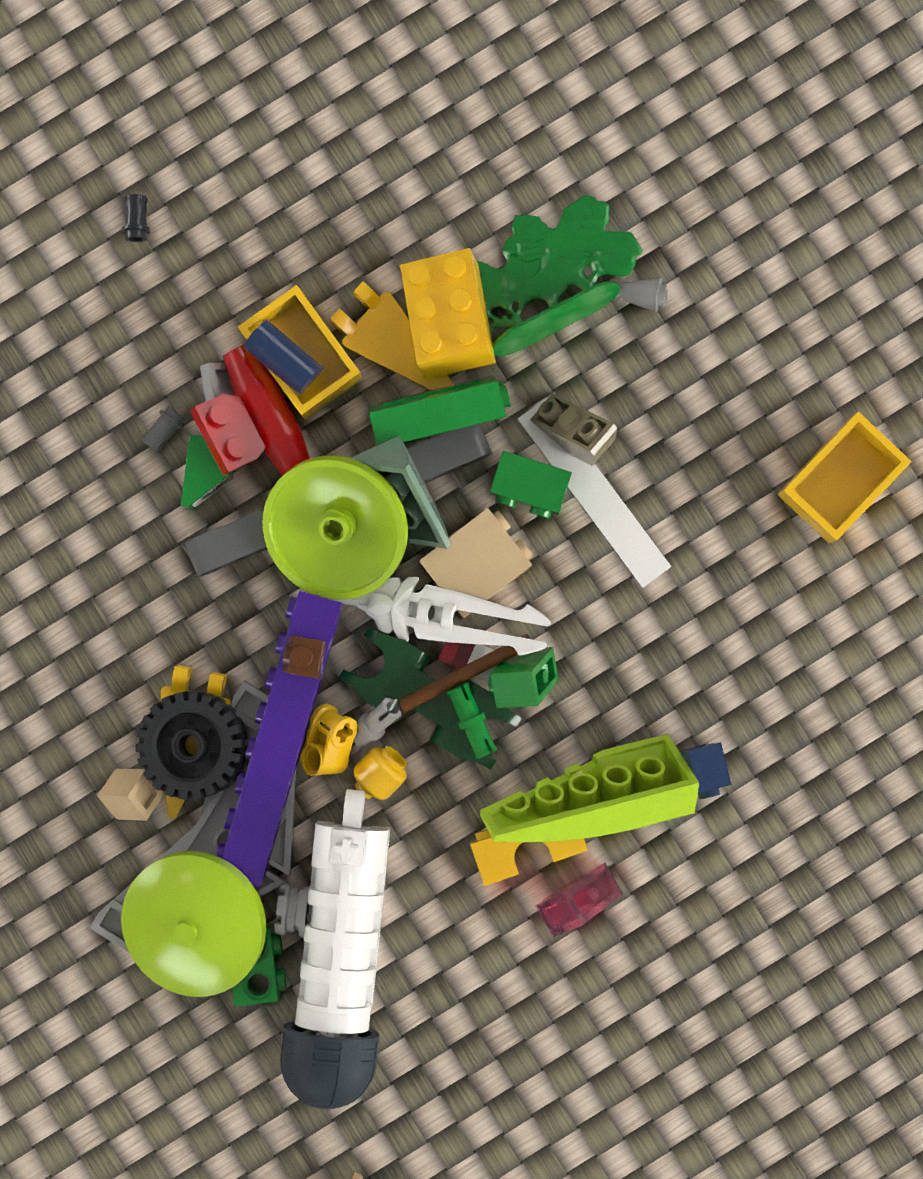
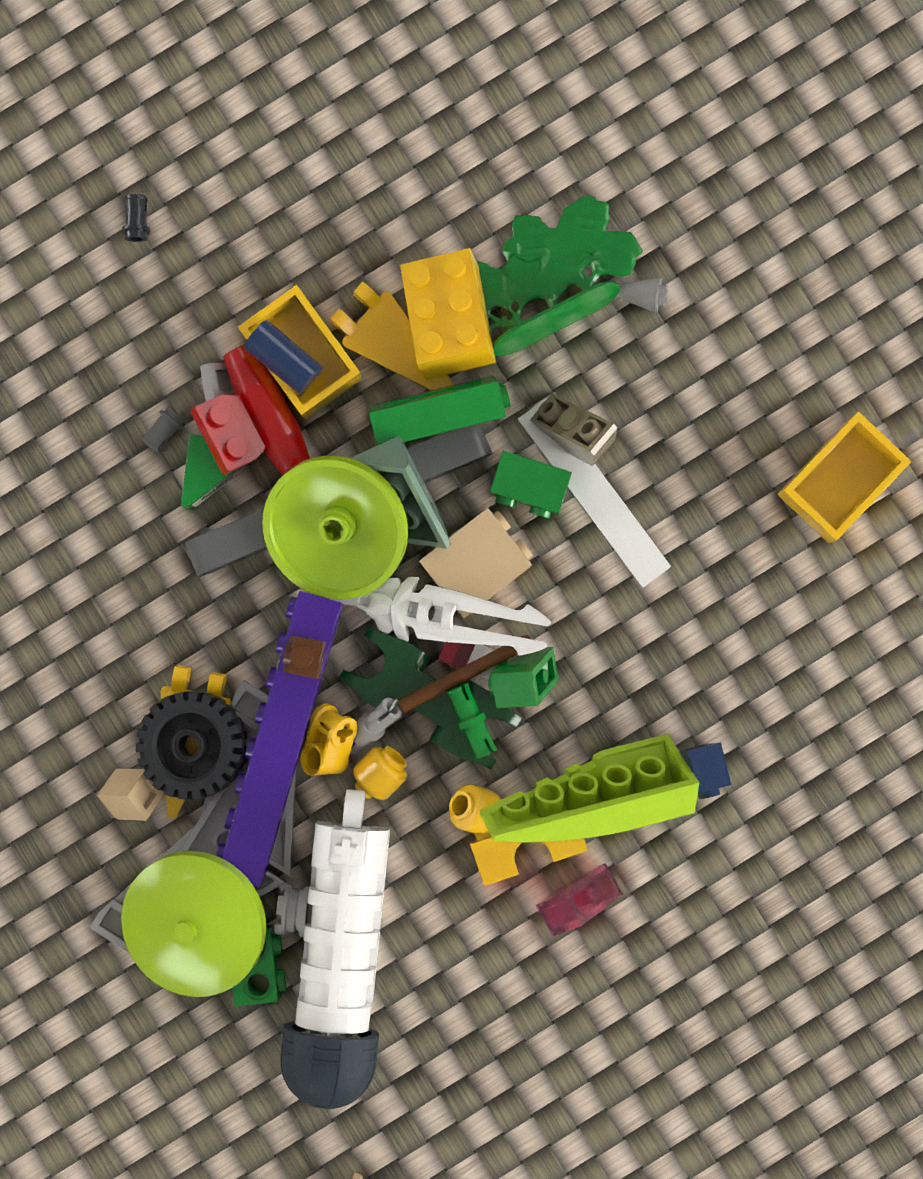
none -> yellow head [449,784,501,835]

